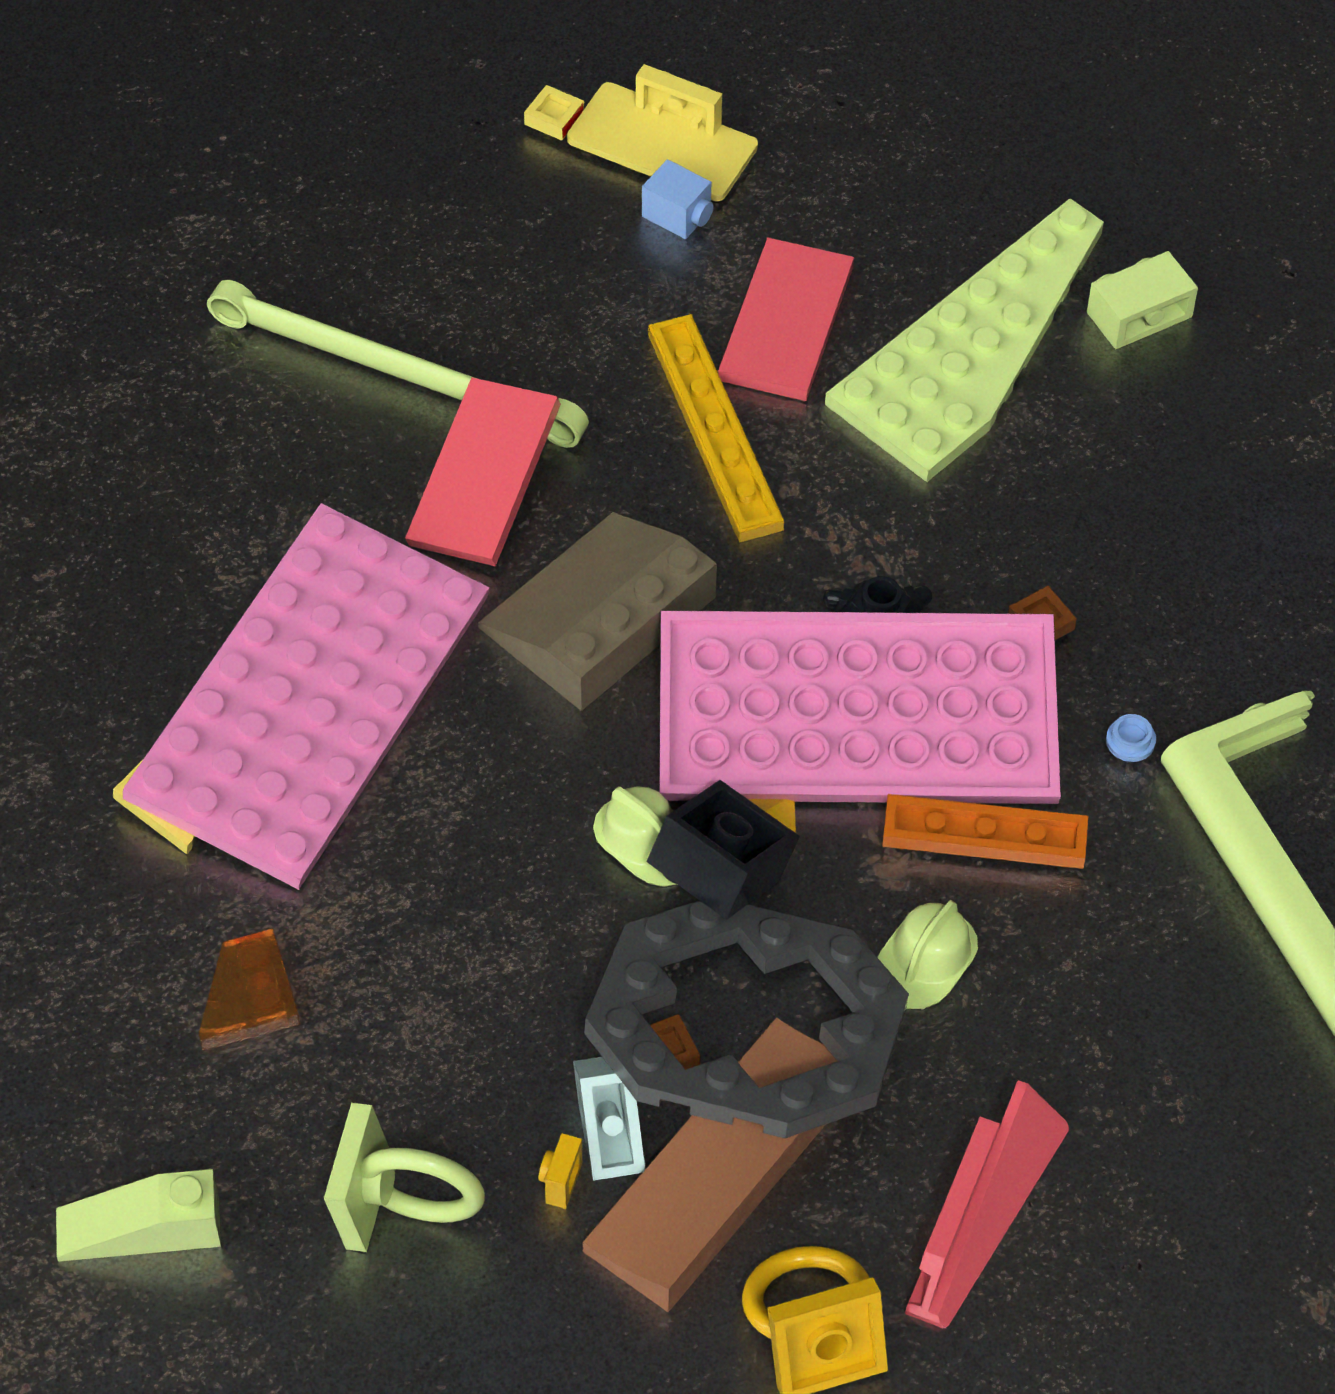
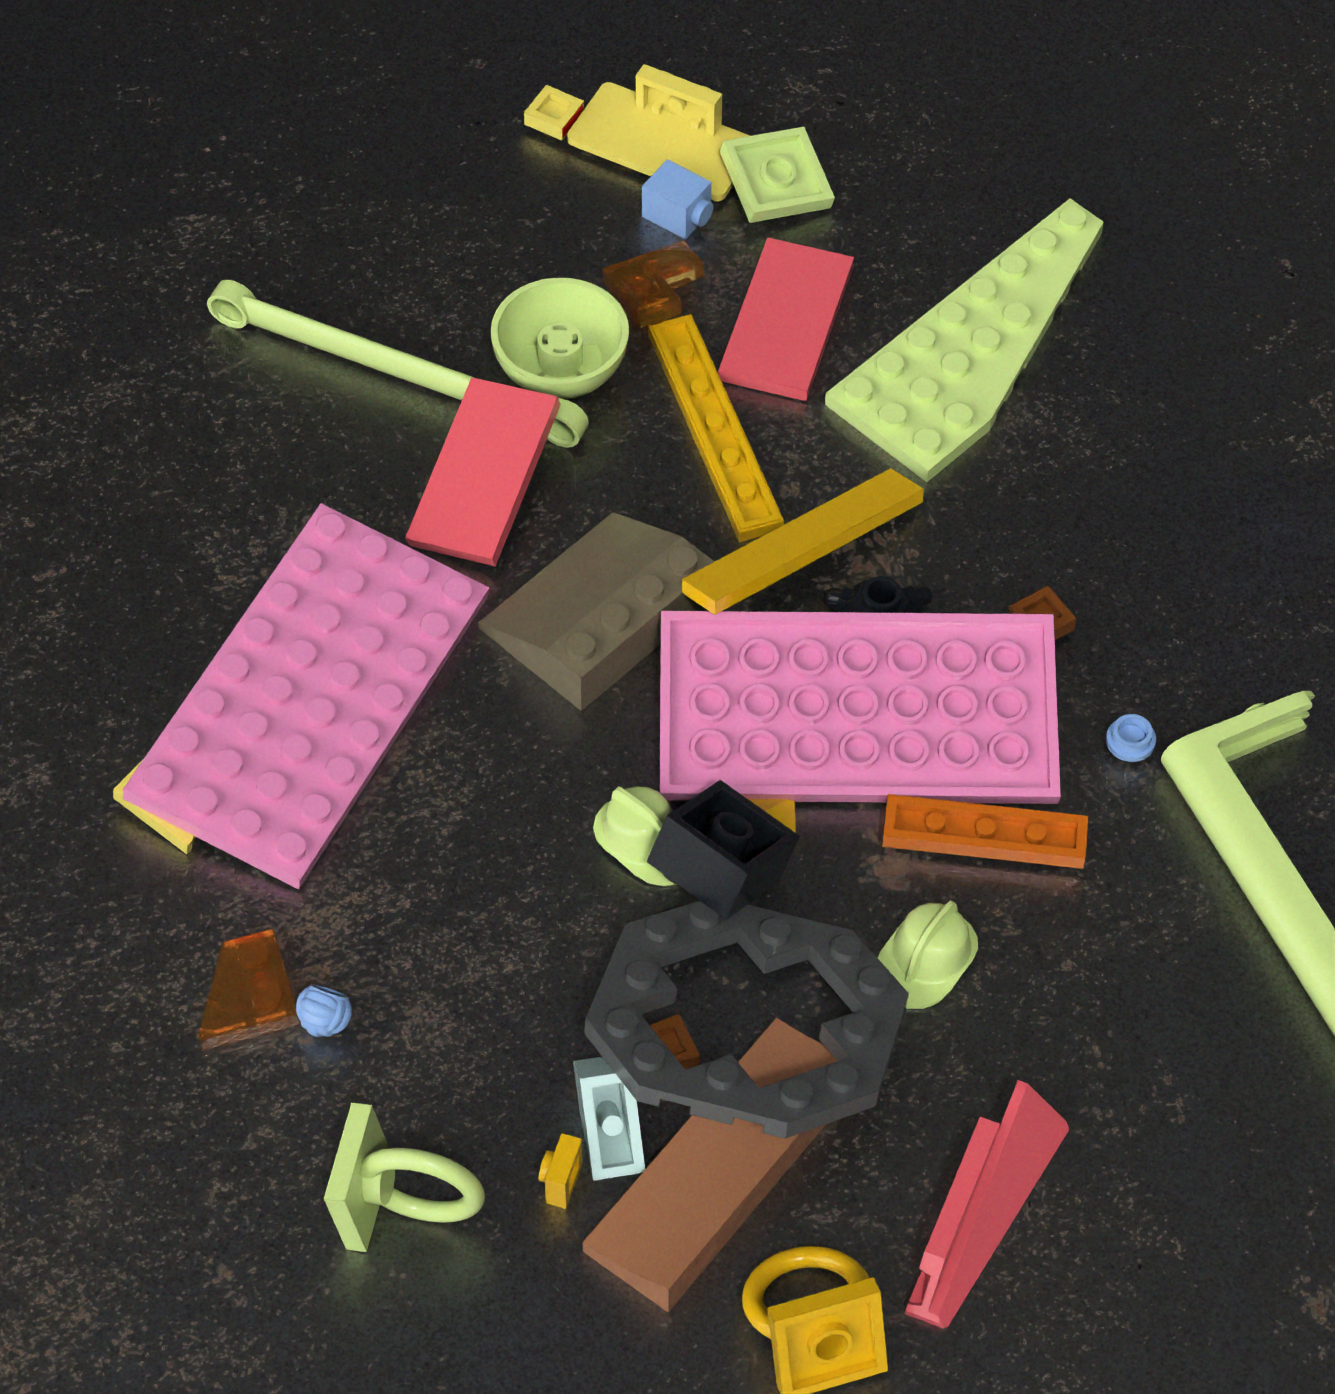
yellowish green slope [56,1169,221,1262] -> none
yellowish green brick [1087,251,1198,350] -> none
none -> light blue piece [296,984,352,1037]
none -> yellowish green piece [491,278,629,399]
none -> clear orange plate [602,240,704,328]
none -> yellow tile [682,468,924,615]
none -> yellowish green plate [720,127,835,223]

